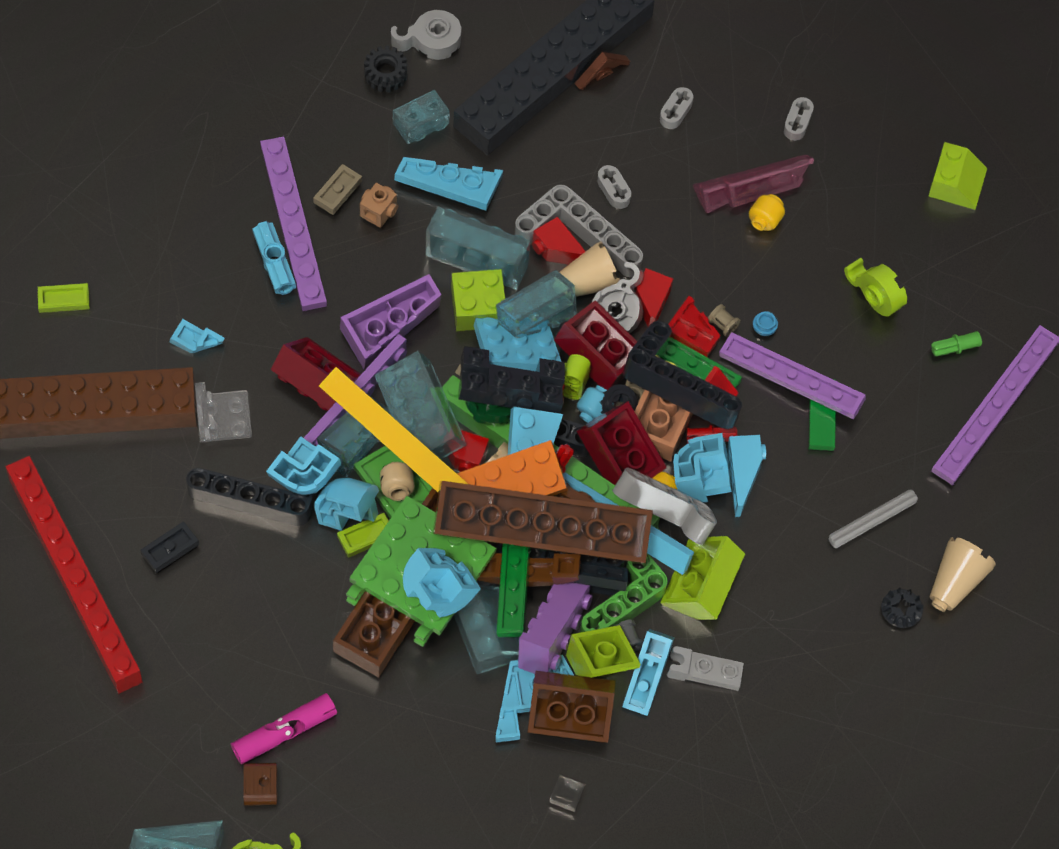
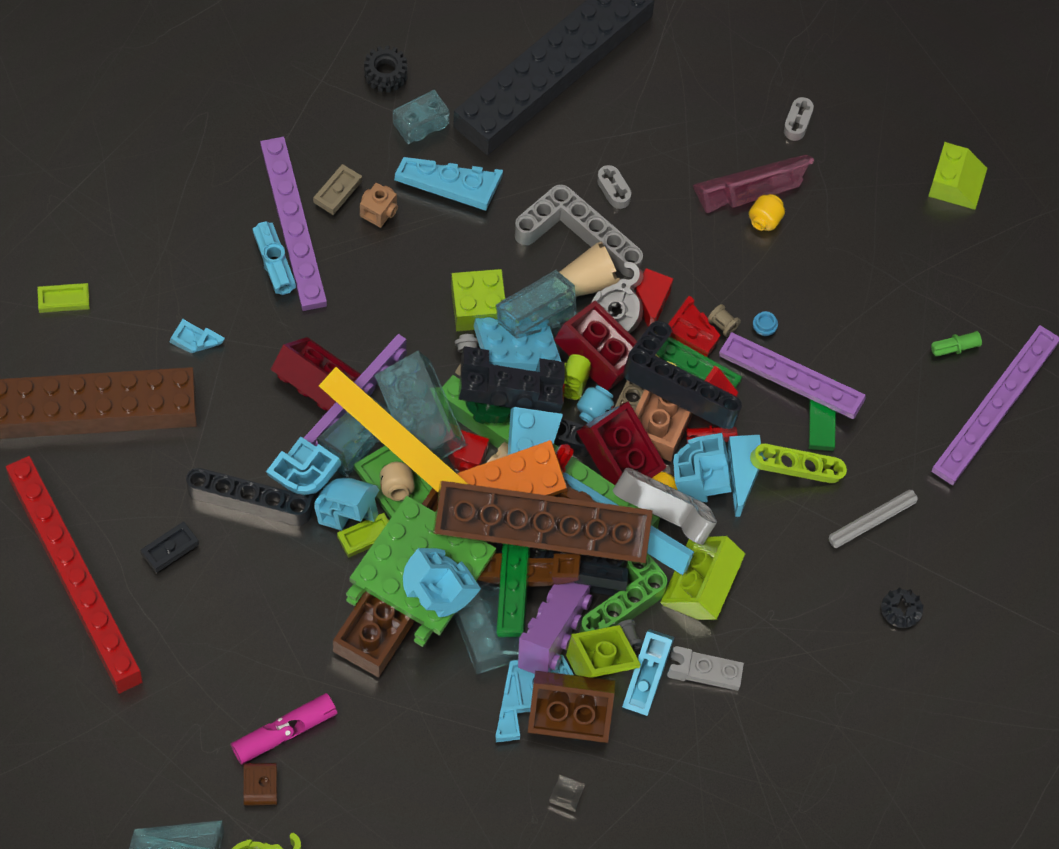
clear bracket [195,382,252,442] -> none
medium lavender wedge [340,274,442,370] -> none
light grey piece [391,10,462,60] -> none
clear light blue brick [426,207,530,290] -> none
red slope [532,217,586,265] -> none
copper tile [575,52,631,90] -> none
black gear [600,384,638,414] -> none
light grey beam [660,87,694,129] -> none
lime piece [844,258,907,316] -> none
tan cone [930,537,996,612] -> none
none -> light grey plate [455,334,479,353]
none -> lime beam [750,444,847,483]

